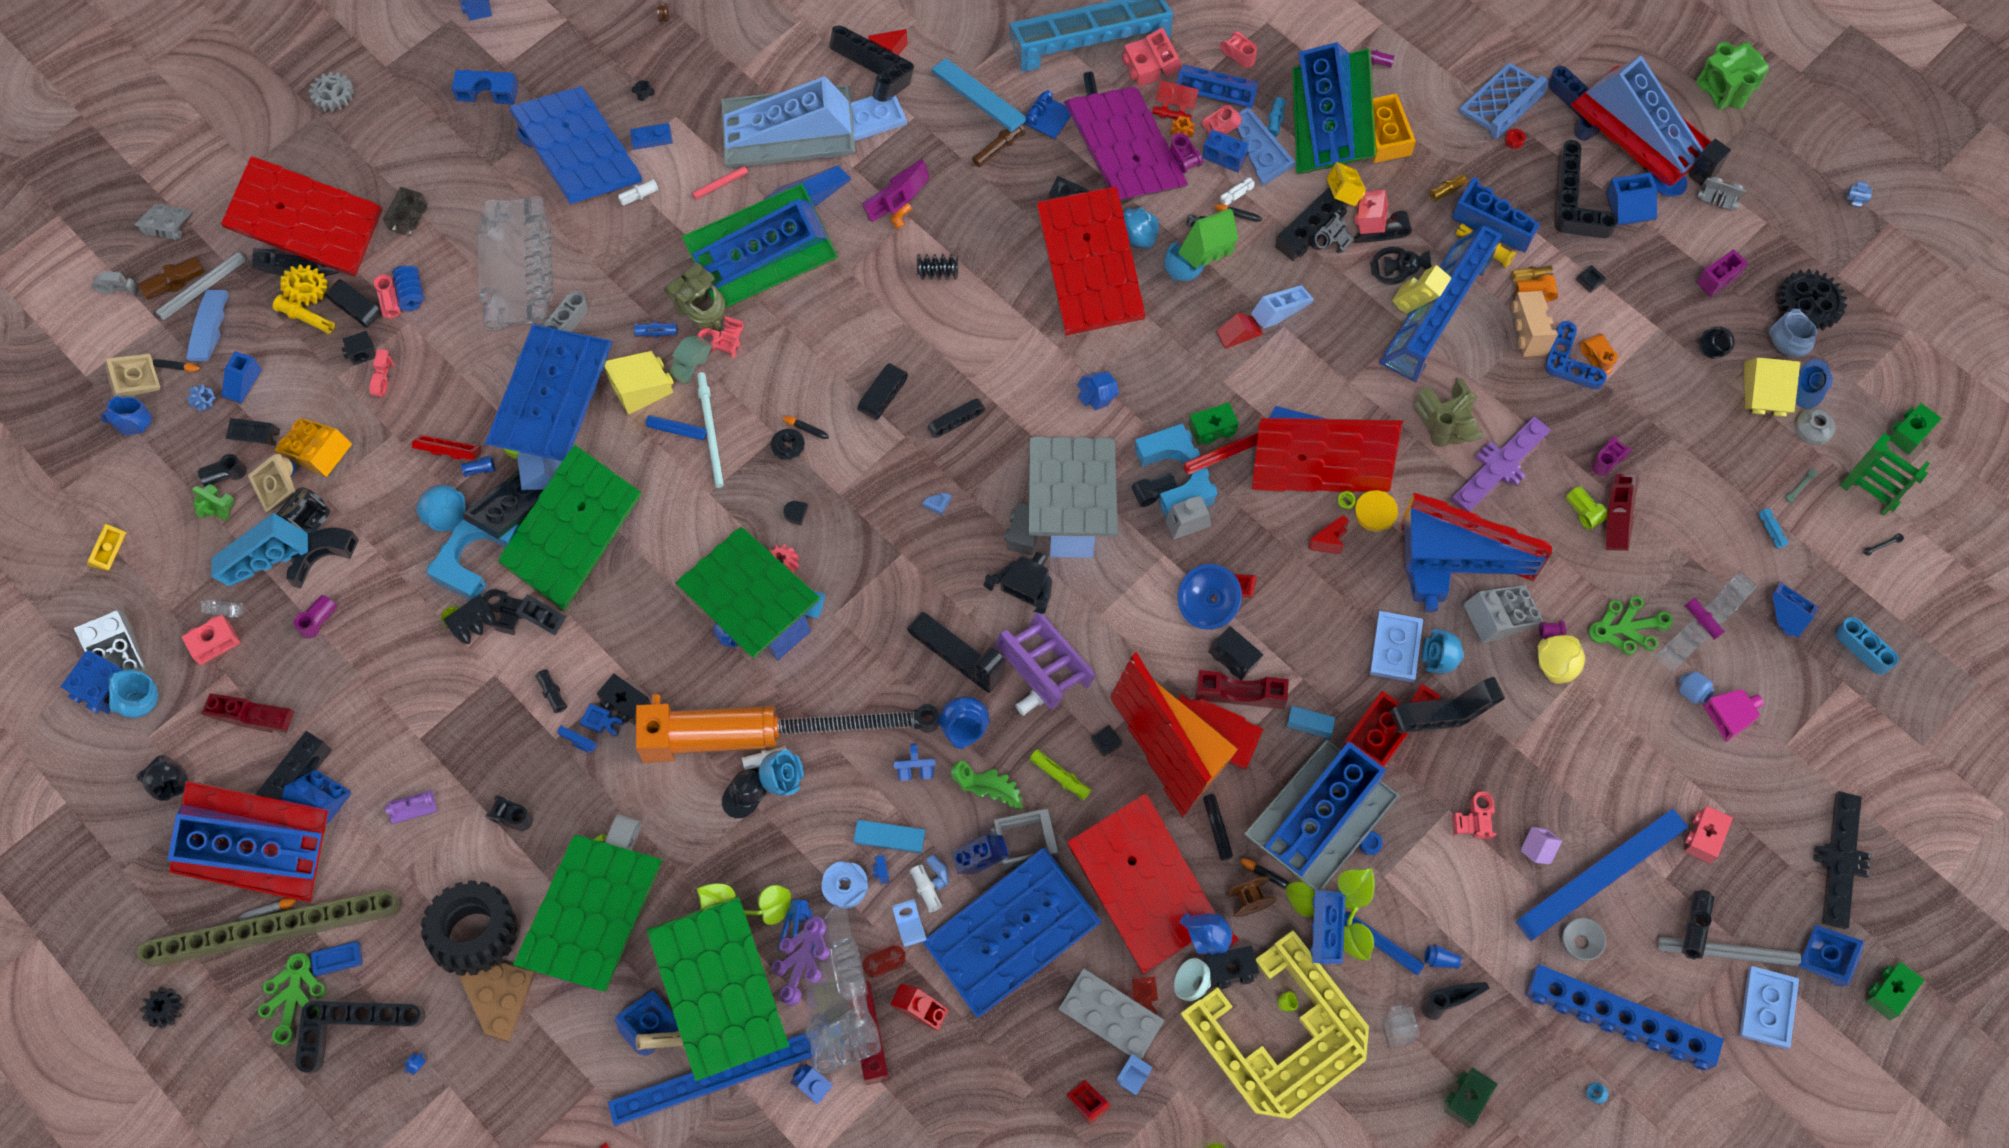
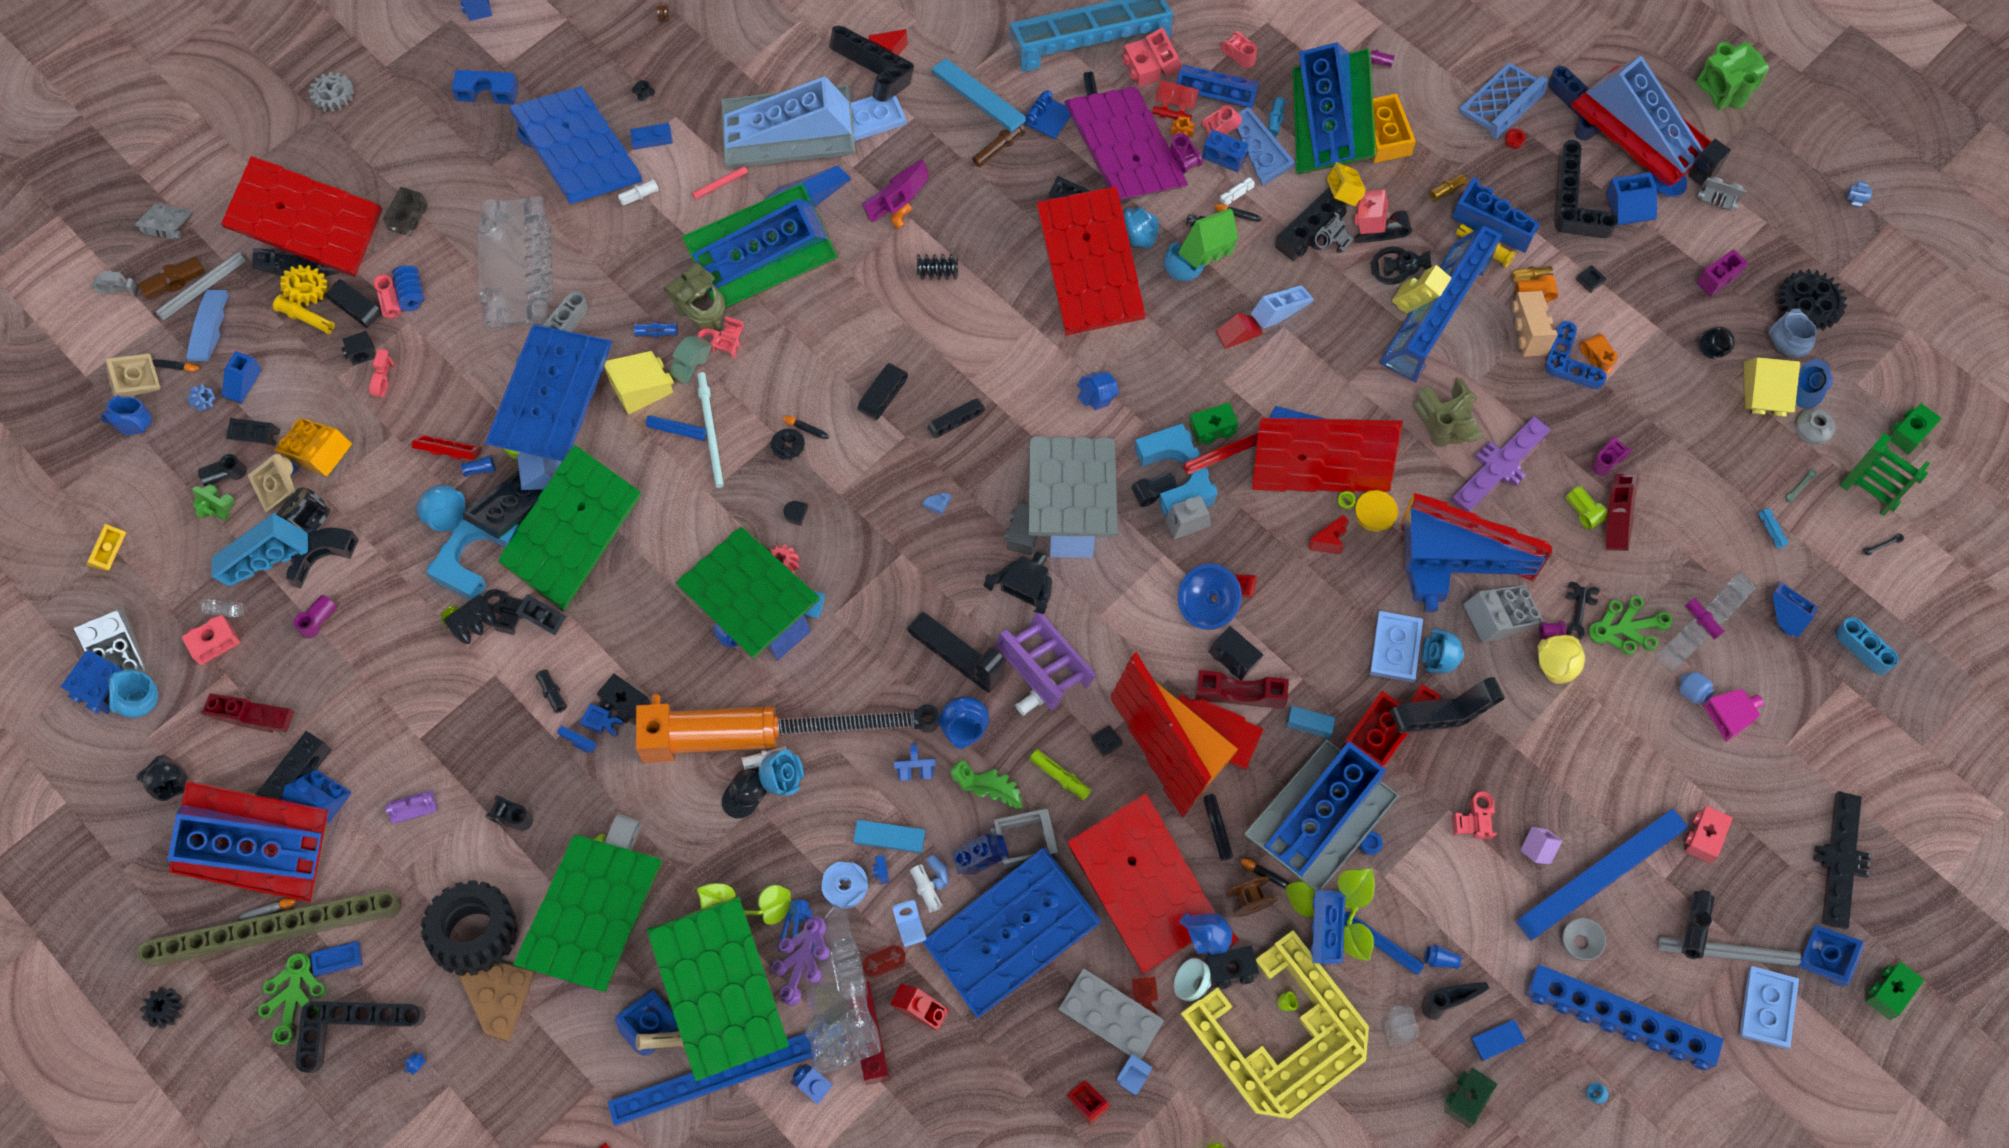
none -> blue tile [1471,1019,1526,1062]
none -> black bar [1565,582,1600,640]

